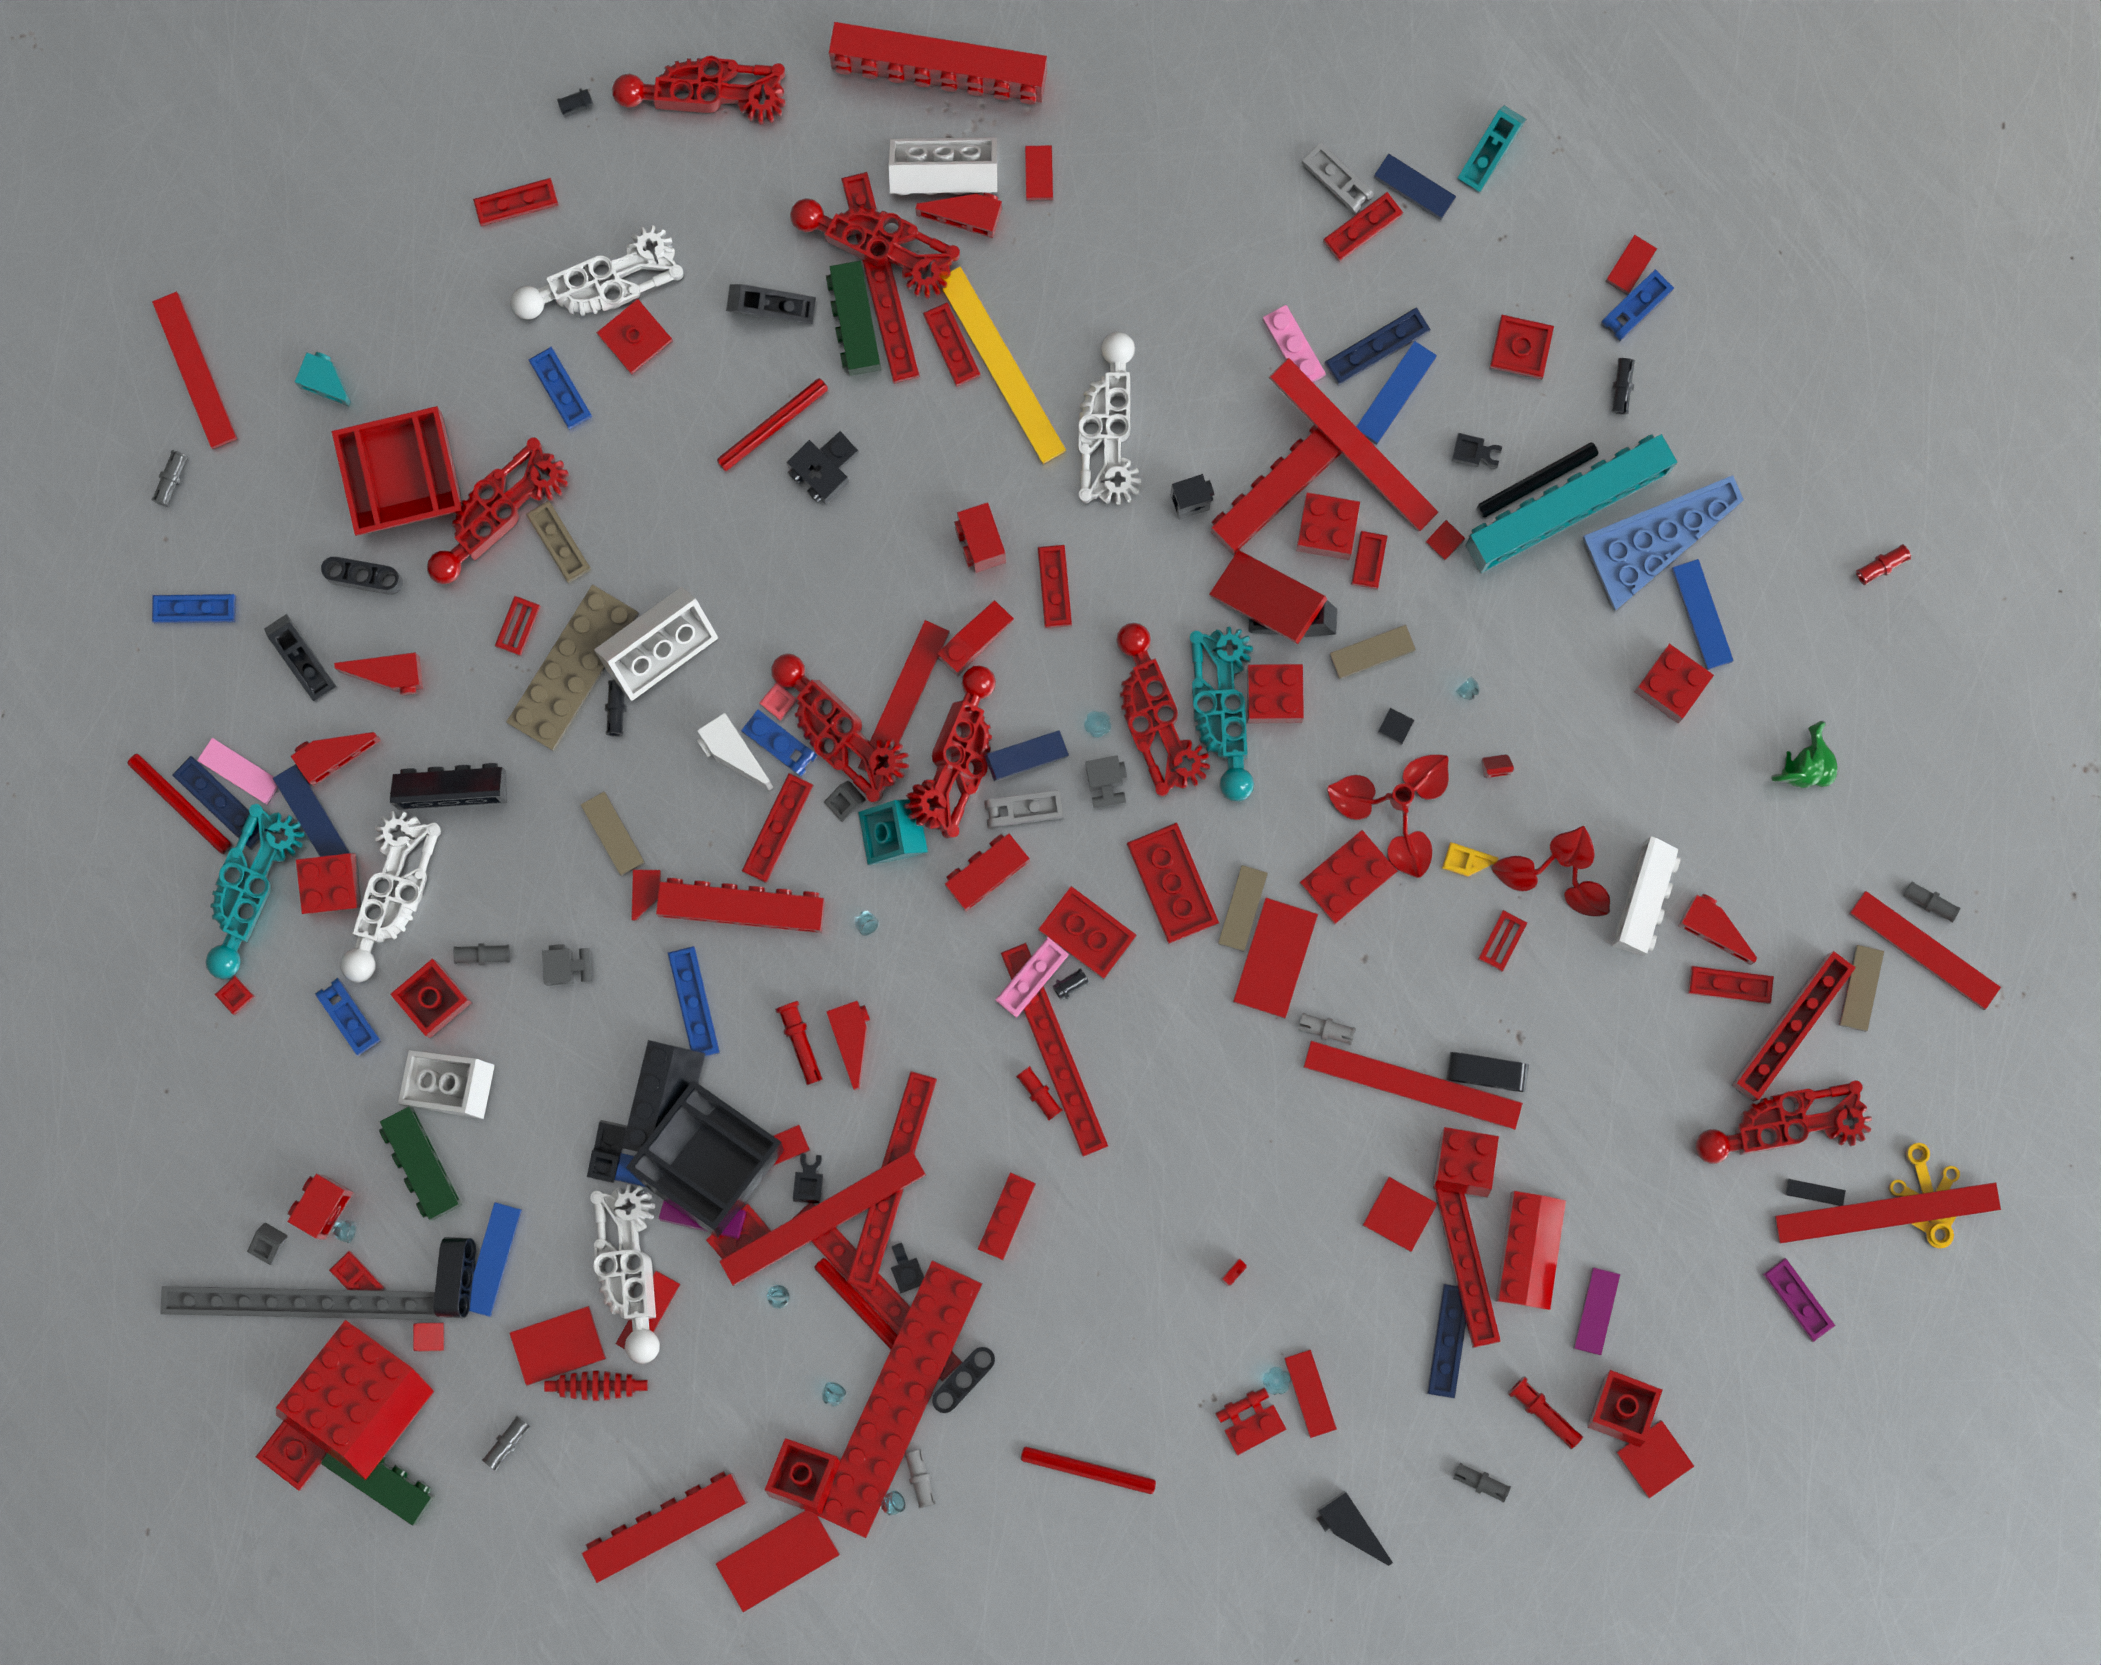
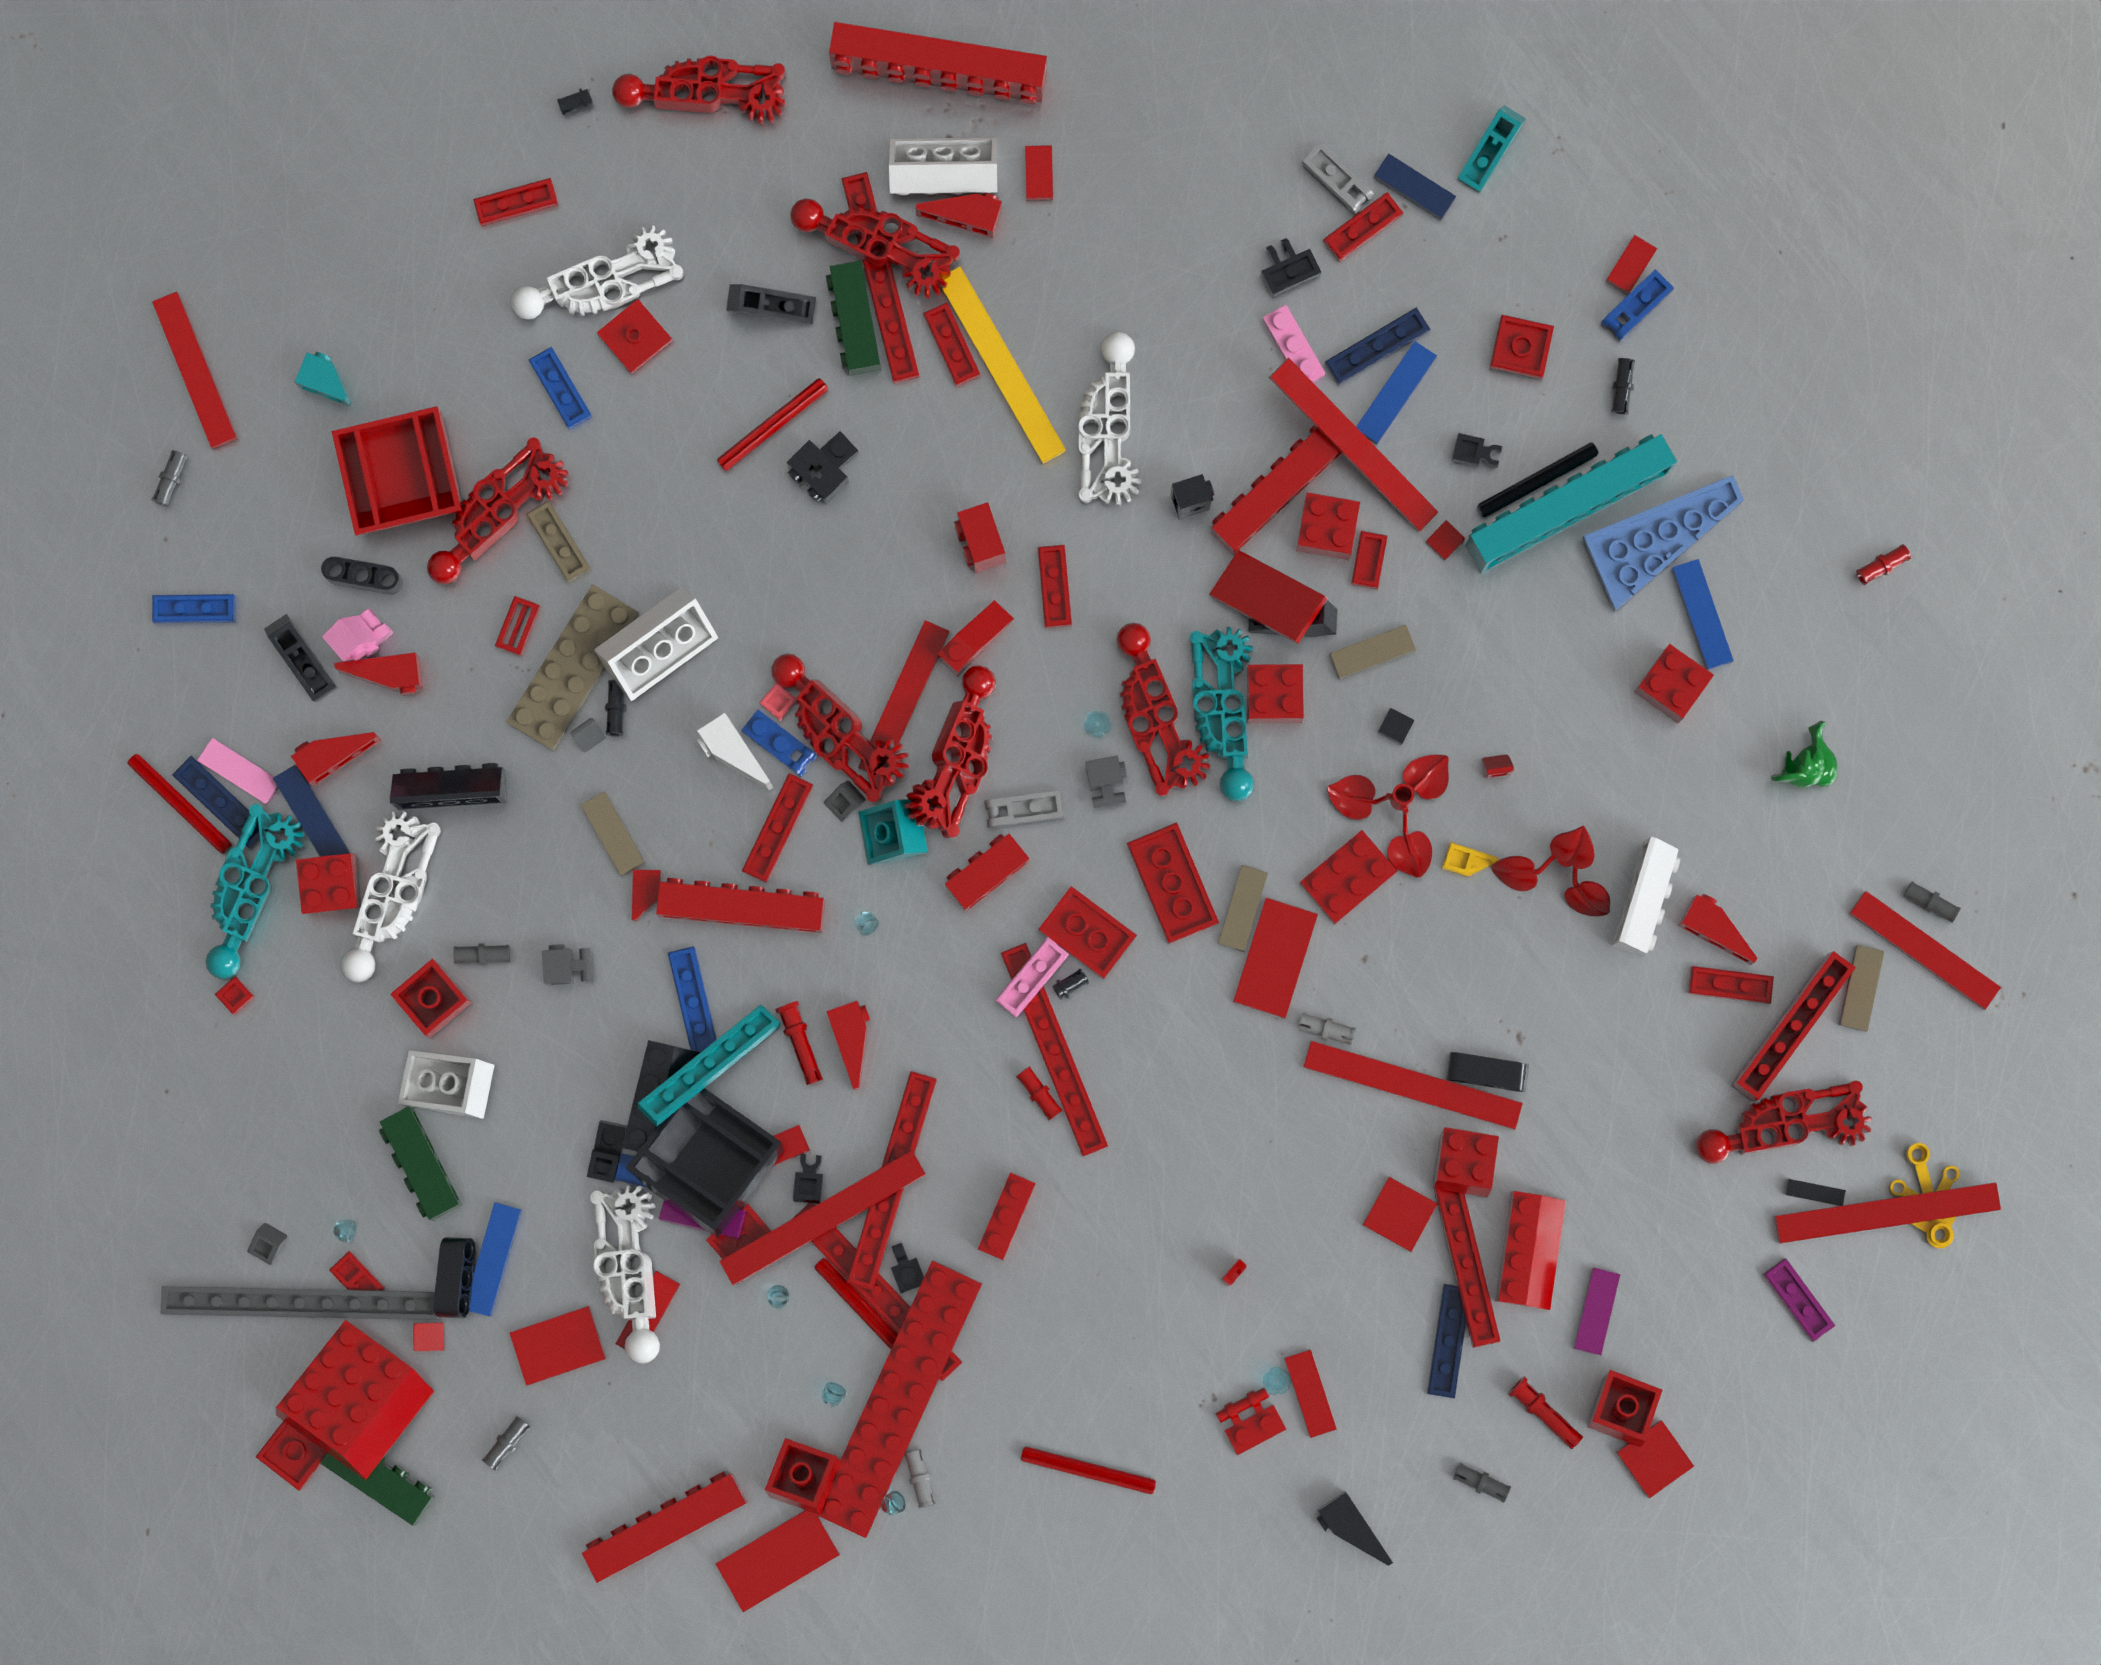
red brick [287,1173,354,1240] -> none
blue plate [315,978,381,1056] -> none
red piece [544,1370,648,1401] -> none
black beam [932,1347,995,1413] -> none
dark blue tile [984,730,1069,781] -> none
clear light blue hinge [1456,676,1480,700] -> none
red tile [1478,910,1527,972] -> none
none -> bright pink hinge [322,609,393,661]
none -> dark grey slope [570,718,606,752]
none -> teal plate [638,1004,780,1126]
none -> black hinge [1261,238,1322,297]

